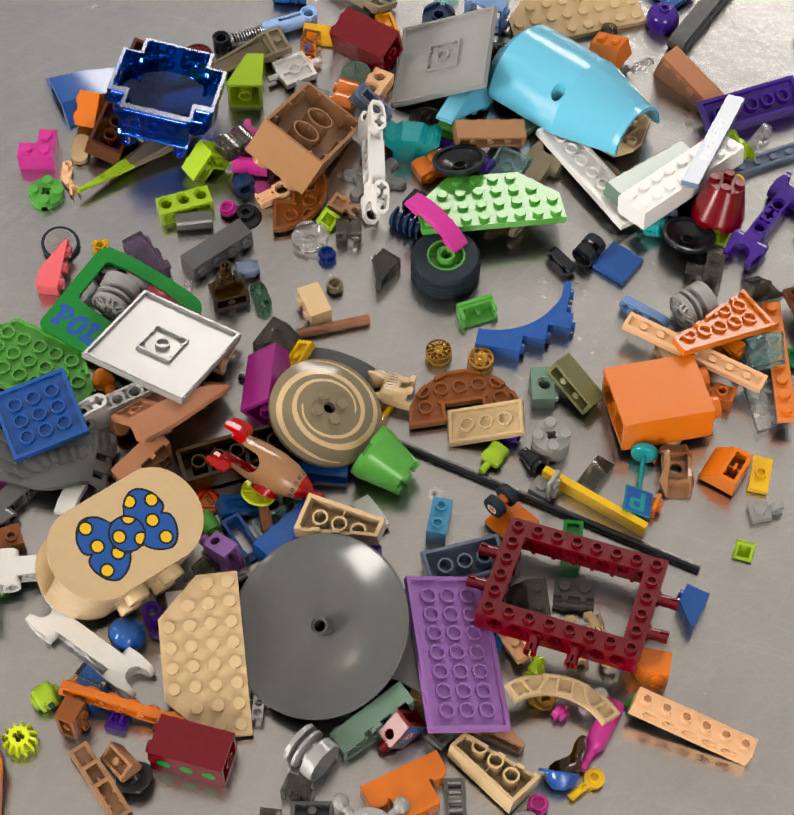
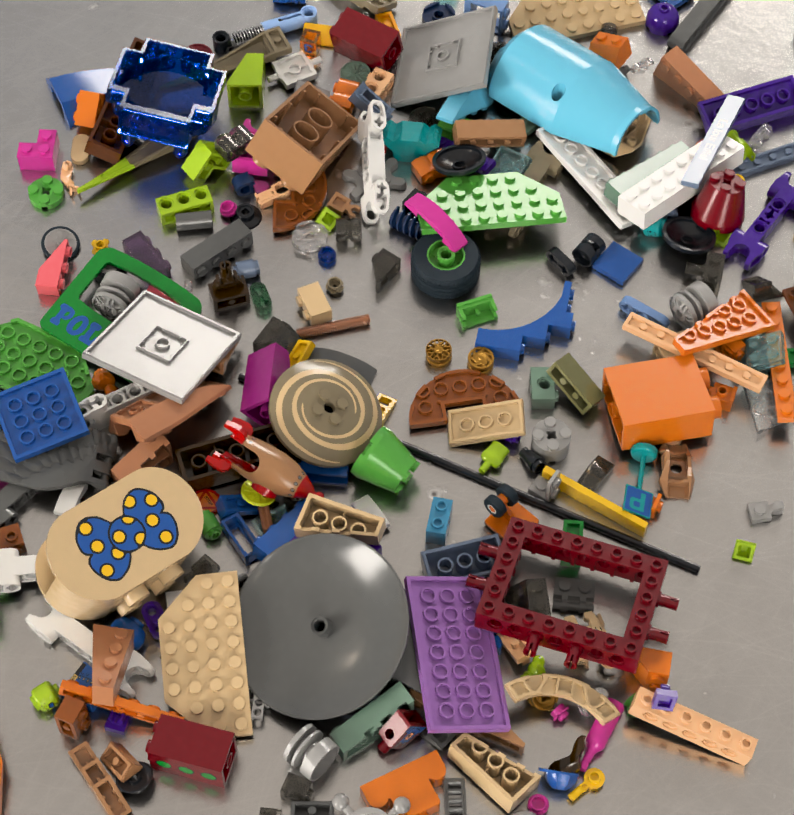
neon yellow gear [2,721,39,759] -> none
medium lavender torso [199,531,245,572] -> none
tan animal [368,369,416,411] -> none
blue slope [677,584,710,635] -> none
orange slope [697,447,754,496] -> none
yellow plate [747,455,774,495] -> none
none -> nougat wedge [92,624,134,707]
none -> tile [651,684,678,712]

